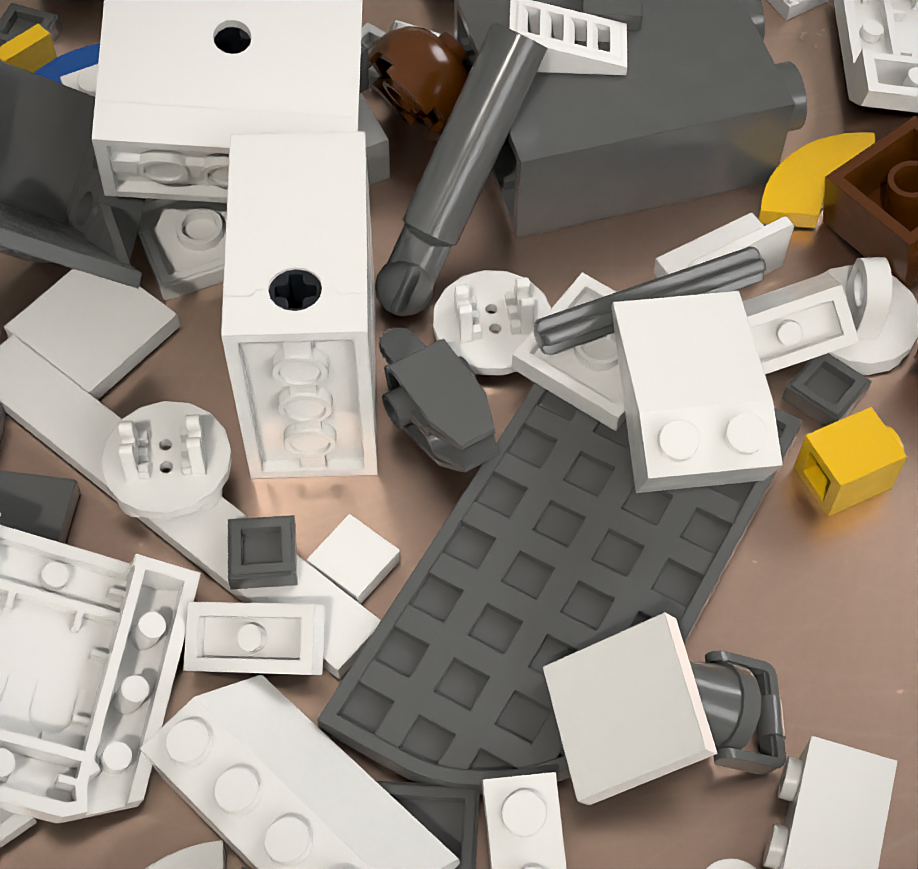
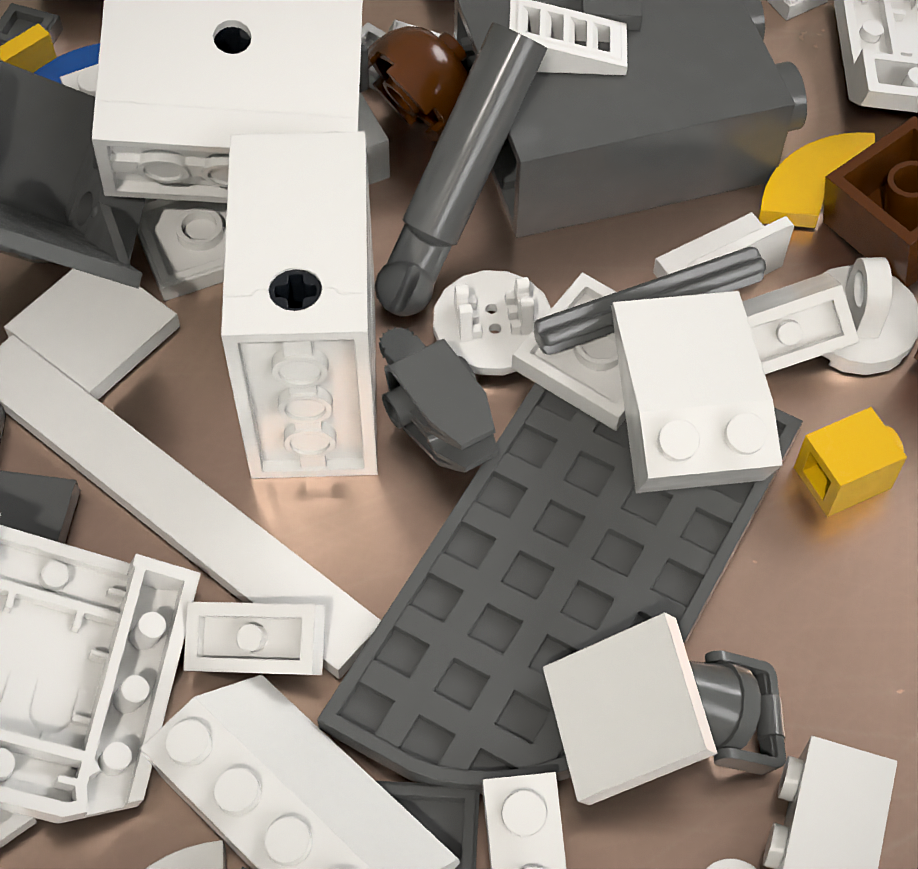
white plate [100,401,232,519] -> none
dark grey tile [228,515,298,590] -> none
white tile [307,514,400,604] -> none
dark grey tile [782,353,872,427] -> none

